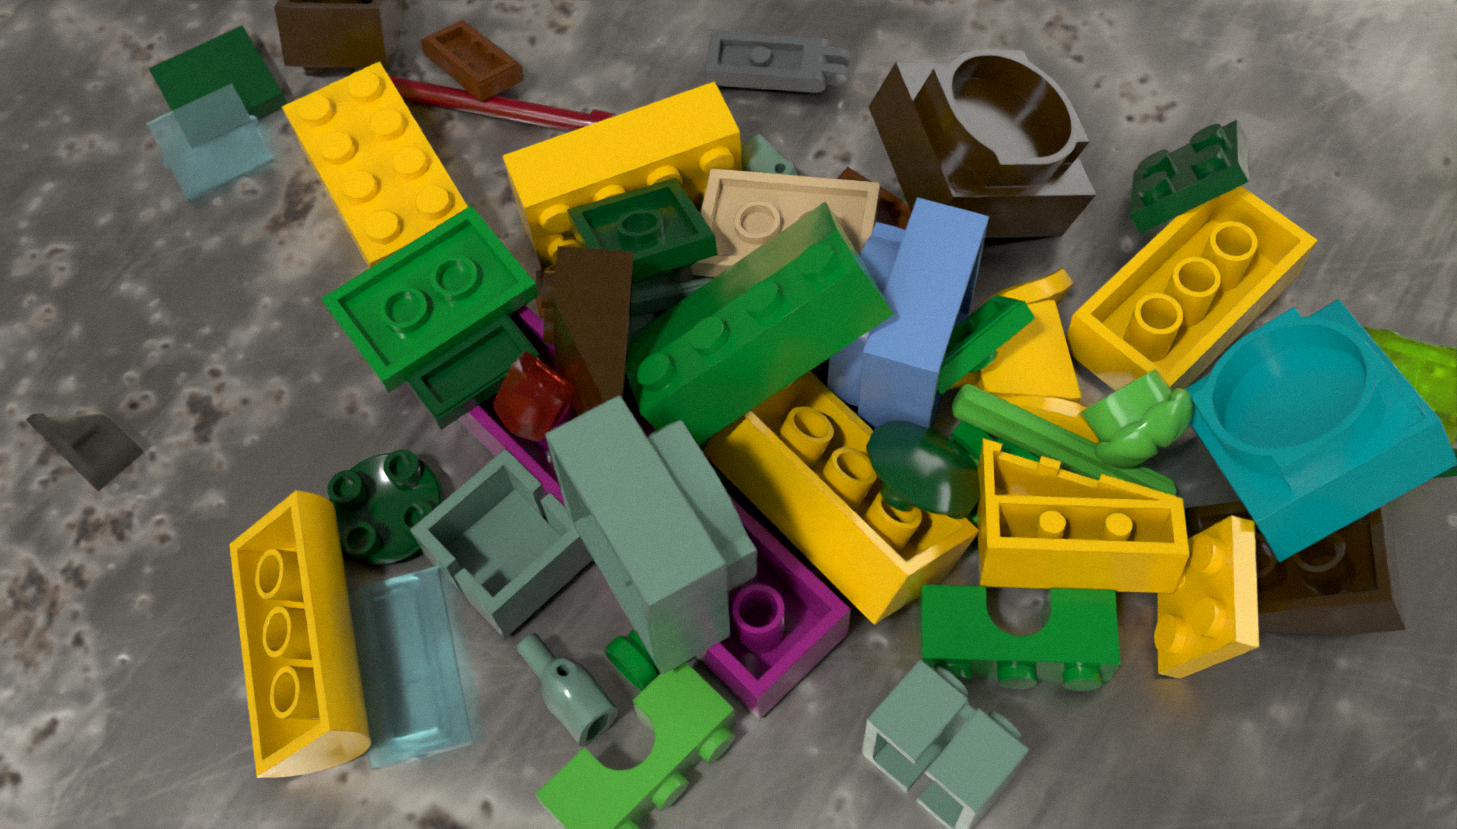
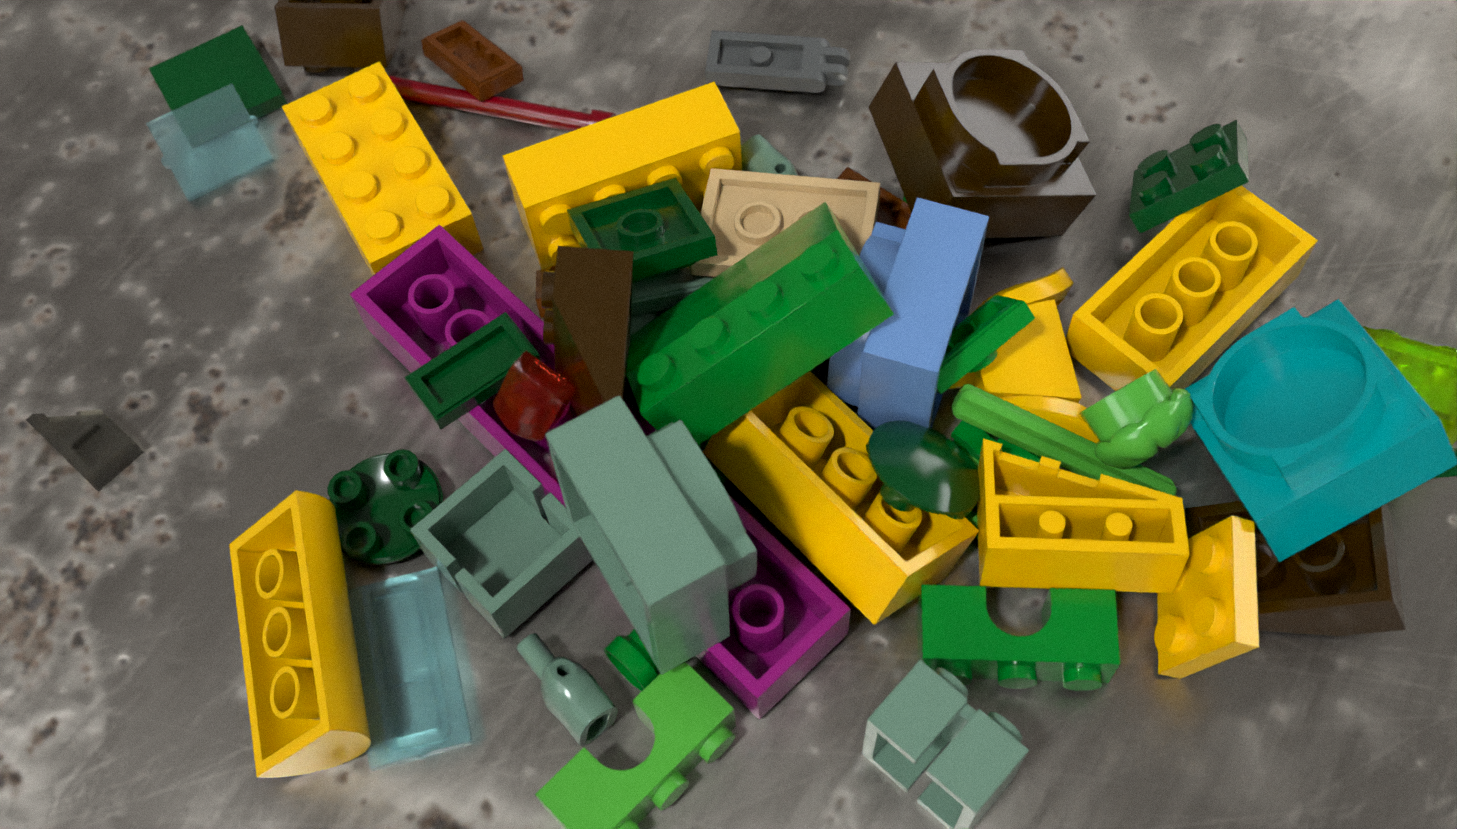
green plate [321,205,539,393] -> none

